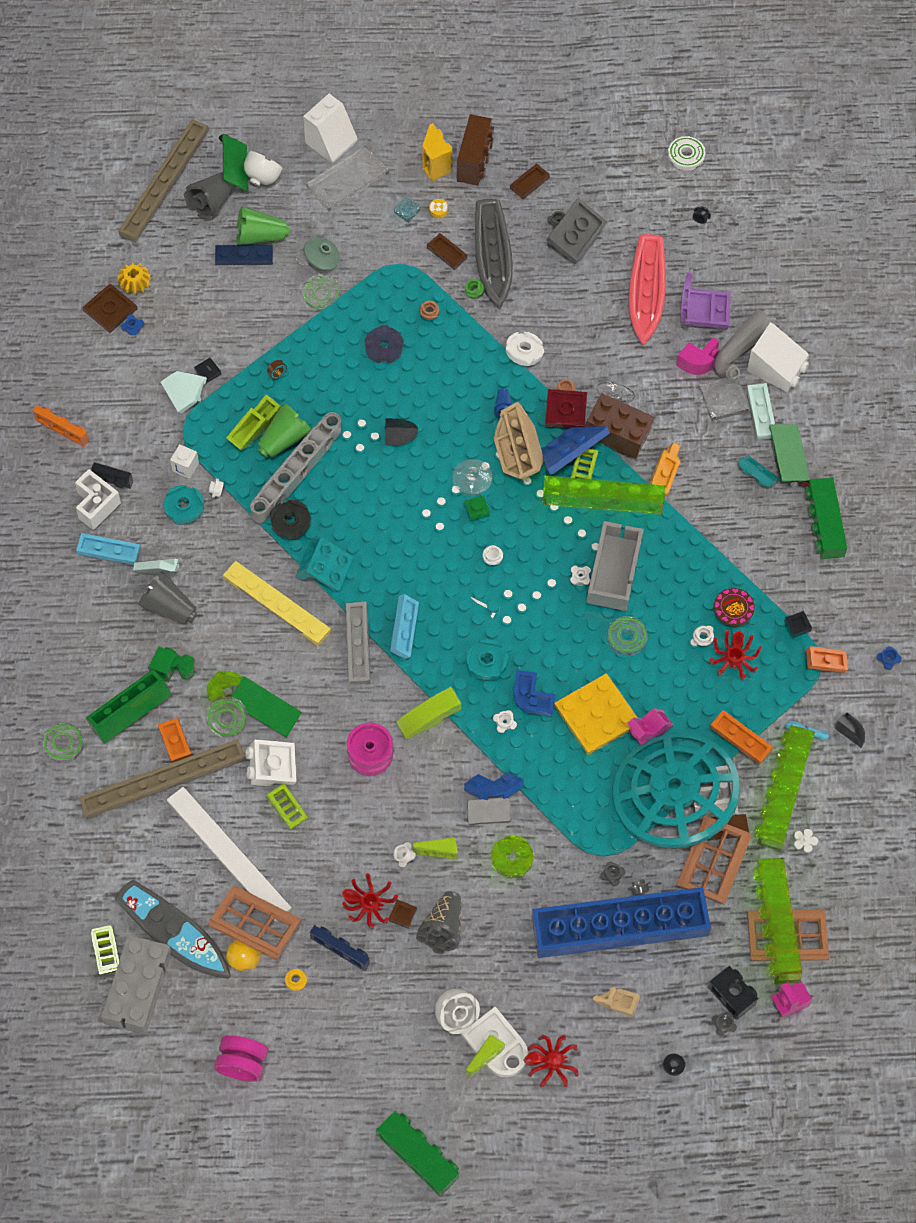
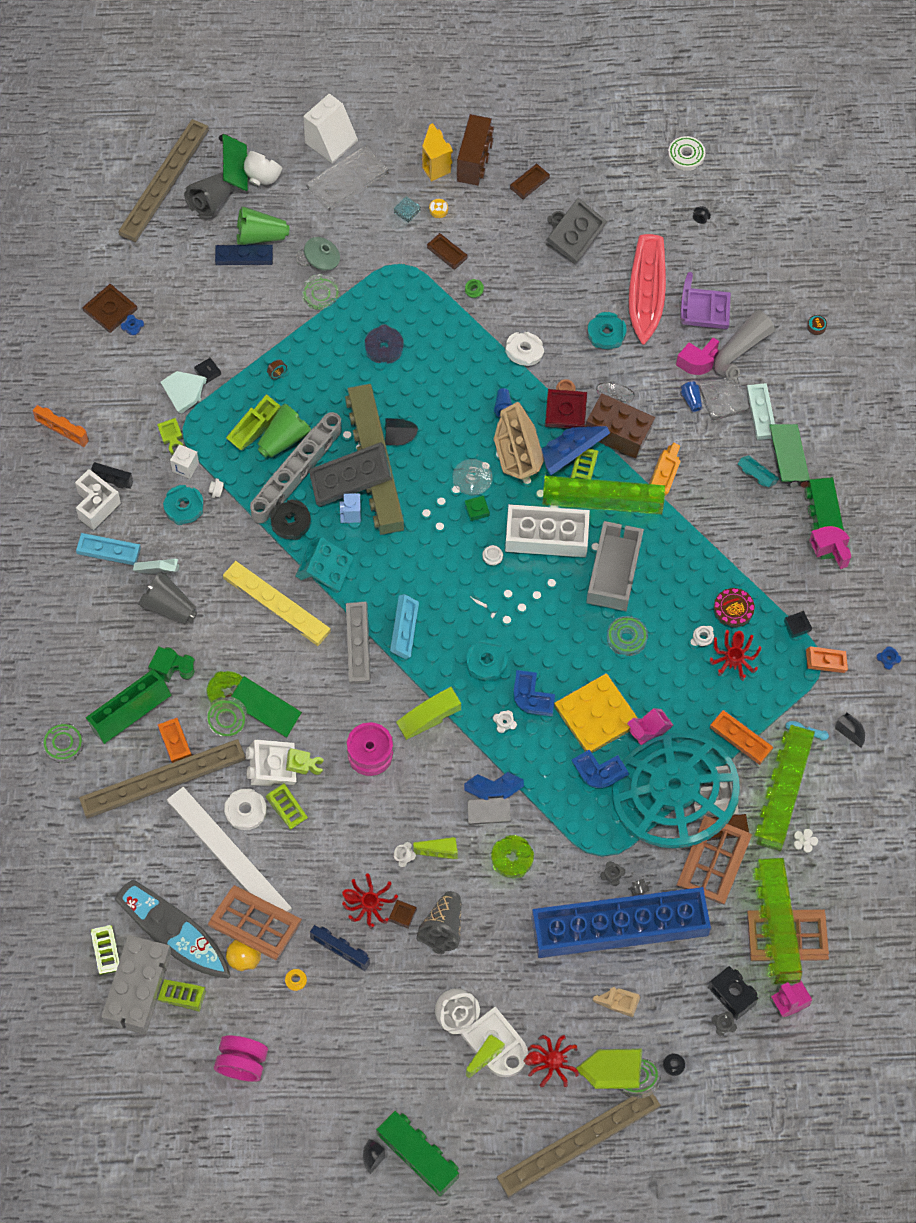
yellow gear [117,261,151,295] -> none
nougat plate [420,301,439,320] -> none
dark grey piece [475,199,513,308] -> none
white plate [570,566,591,586] -> none
white slope [747,322,809,393] -> none
none -> lime plate [157,418,183,455]
none -> lime slope [157,979,206,1012]
none -> white tile [224,789,267,830]
none -> lime plate [286,748,324,775]
none -> dark grey tile [309,442,392,507]
none -> light blue brick [340,493,361,523]
none -> olive brick [345,384,404,535]
none -> black brick [363,1139,385,1174]
none -> dark tan plate [496,1088,661,1198]
none -> white brick [505,505,590,557]
none -> blue plate [572,749,629,788]
none -> lime tile [576,1048,642,1089]
none -> teal plate [587,312,627,349]
none -> clear tile [620,1058,661,1098]
none -> blue cone [680,381,703,412]
none -> reddish brown tile [807,315,827,335]
none -> dark pink brick [809,526,851,569]

